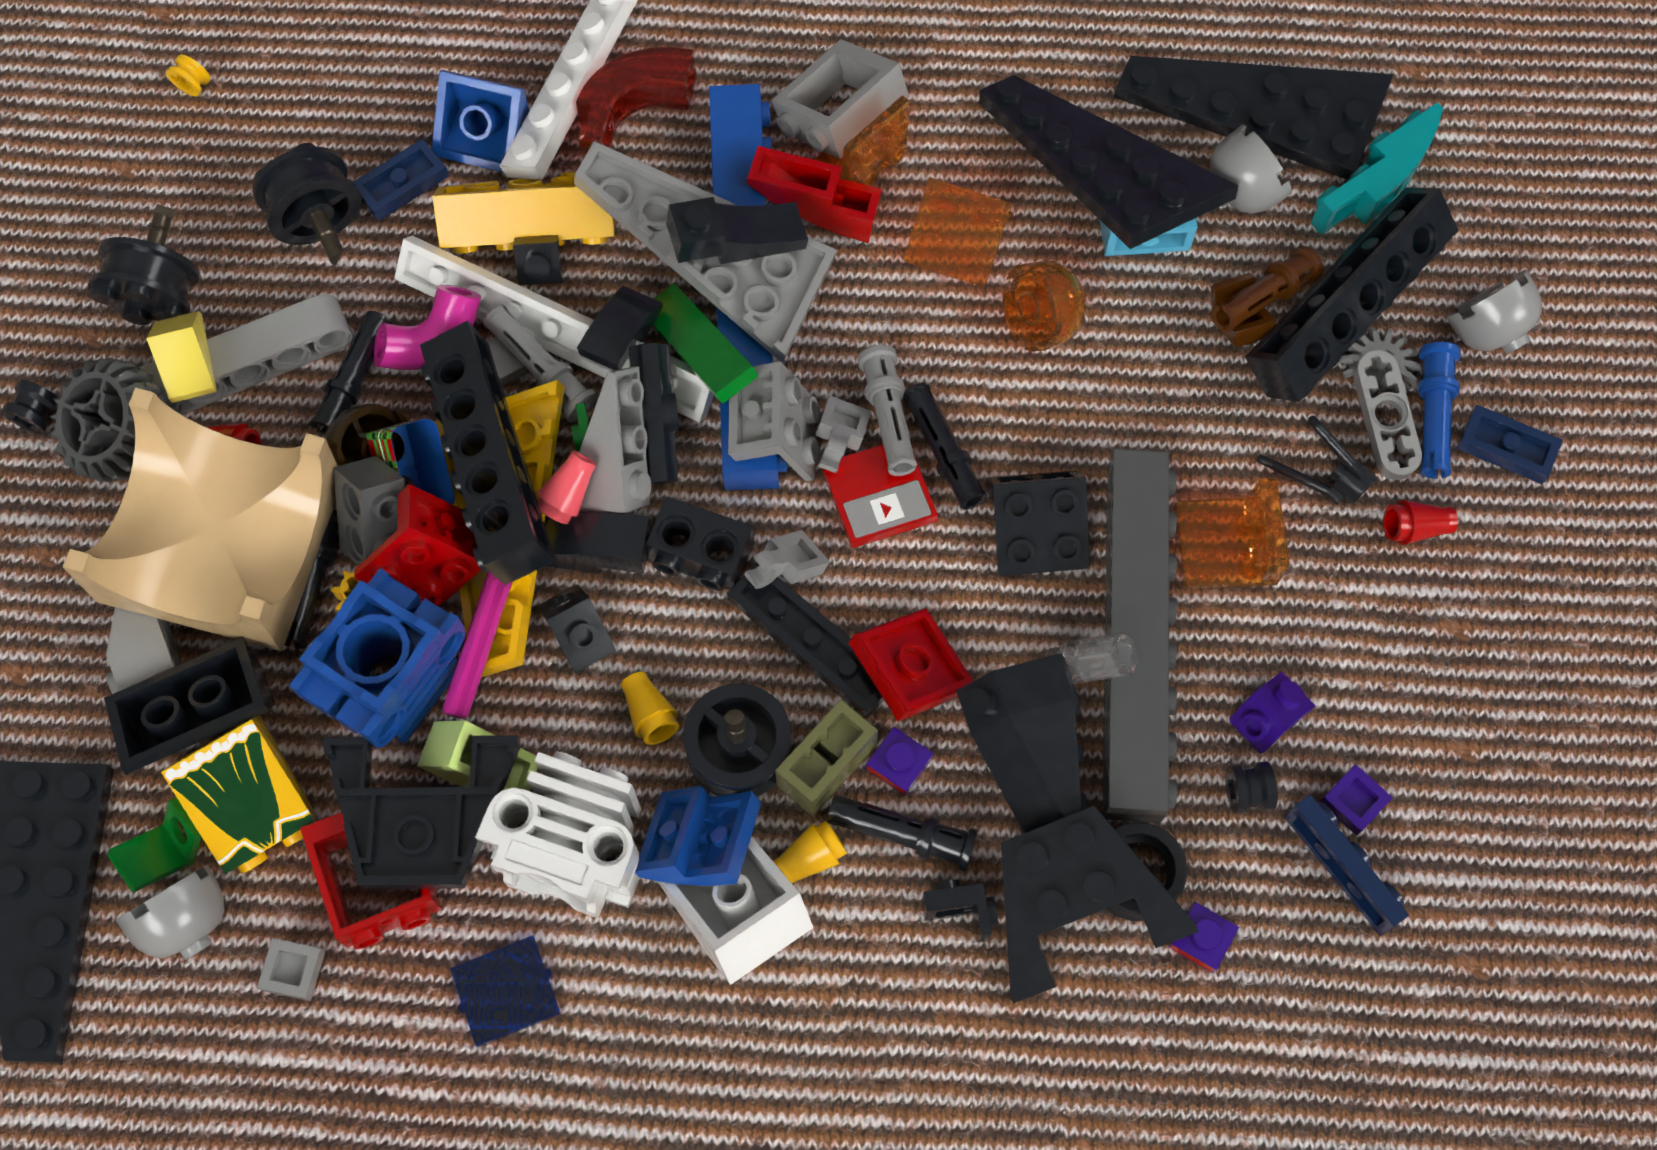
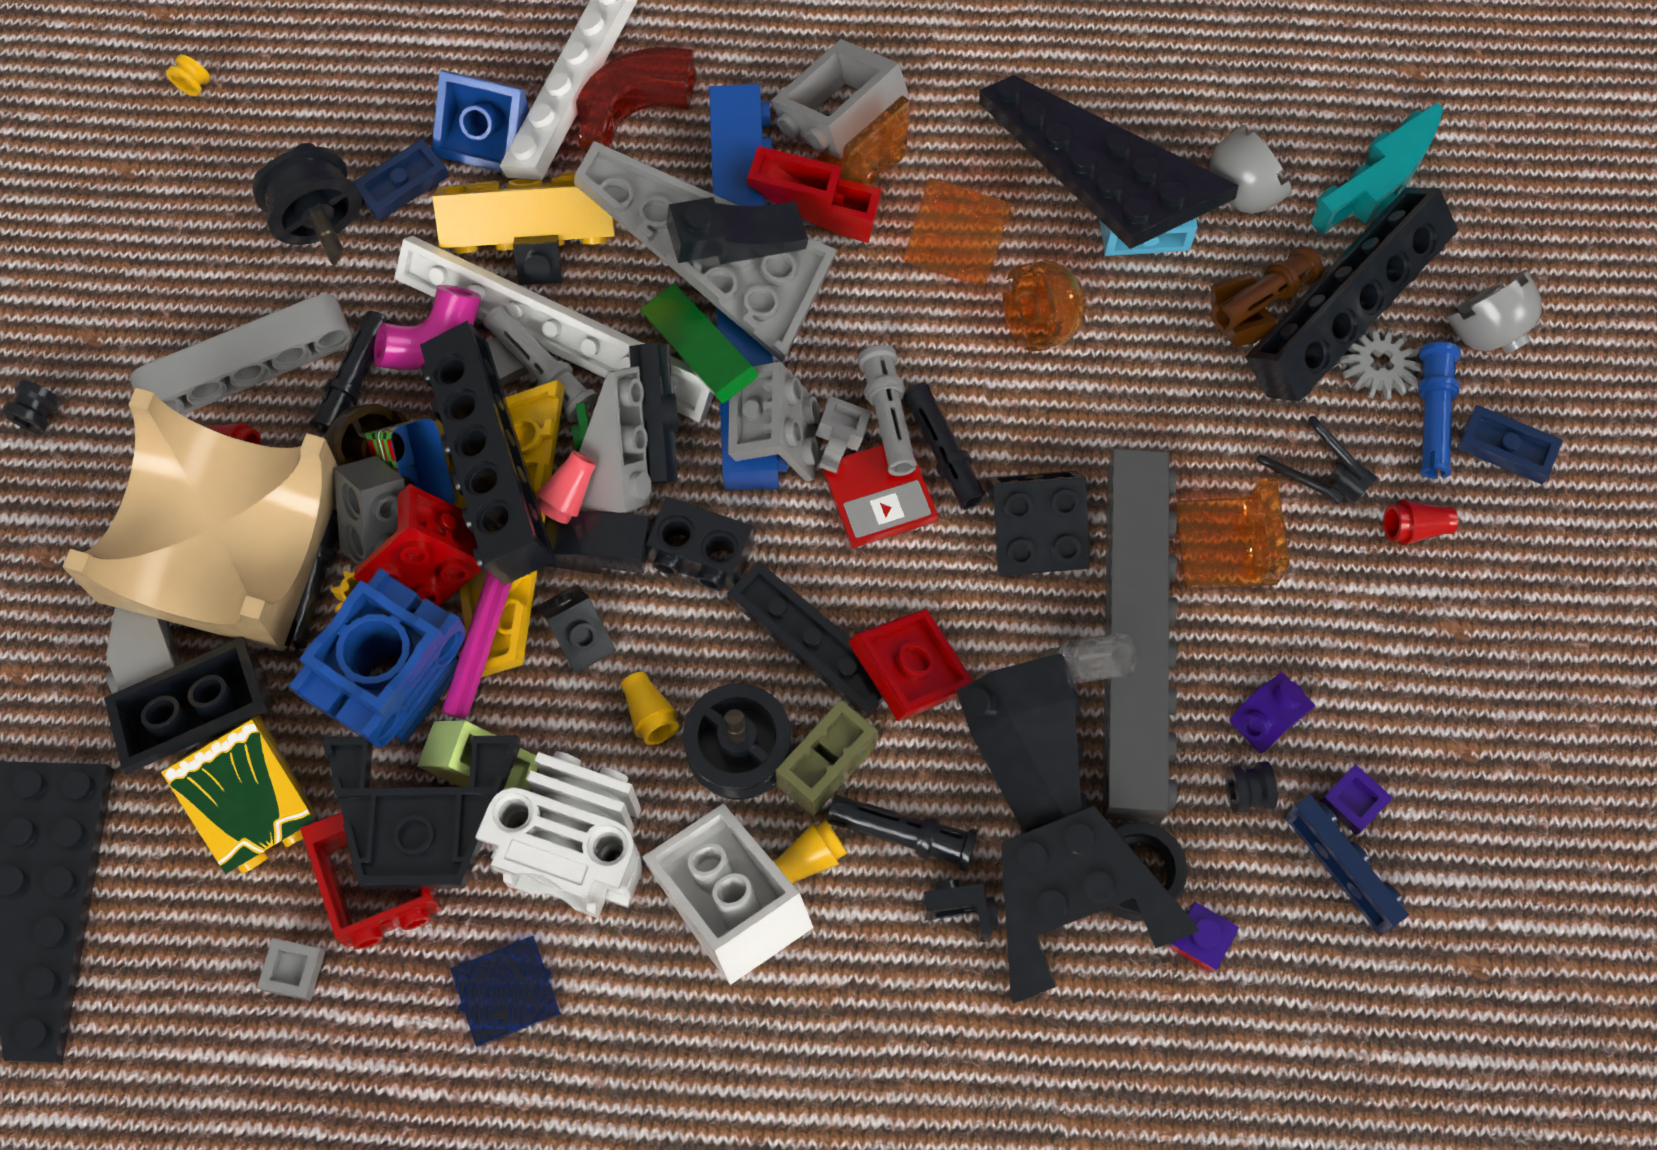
dark grey gear [49,358,168,482] -> none
black wheel [87,204,200,325] -> none
green bracket [108,797,201,892] -> none
light grey cylinder [116,865,224,960] -> none
light yellow slope [146,311,217,403] -> none
black slope [577,286,663,370] -> none
blue slope [635,786,761,886] -> none
light grey plate [744,530,830,589] -> none
dark purple plate [866,727,934,796] -> none
black wing [1114,56,1394,180] -> none
light grey beam [1353,350,1422,480] -> none

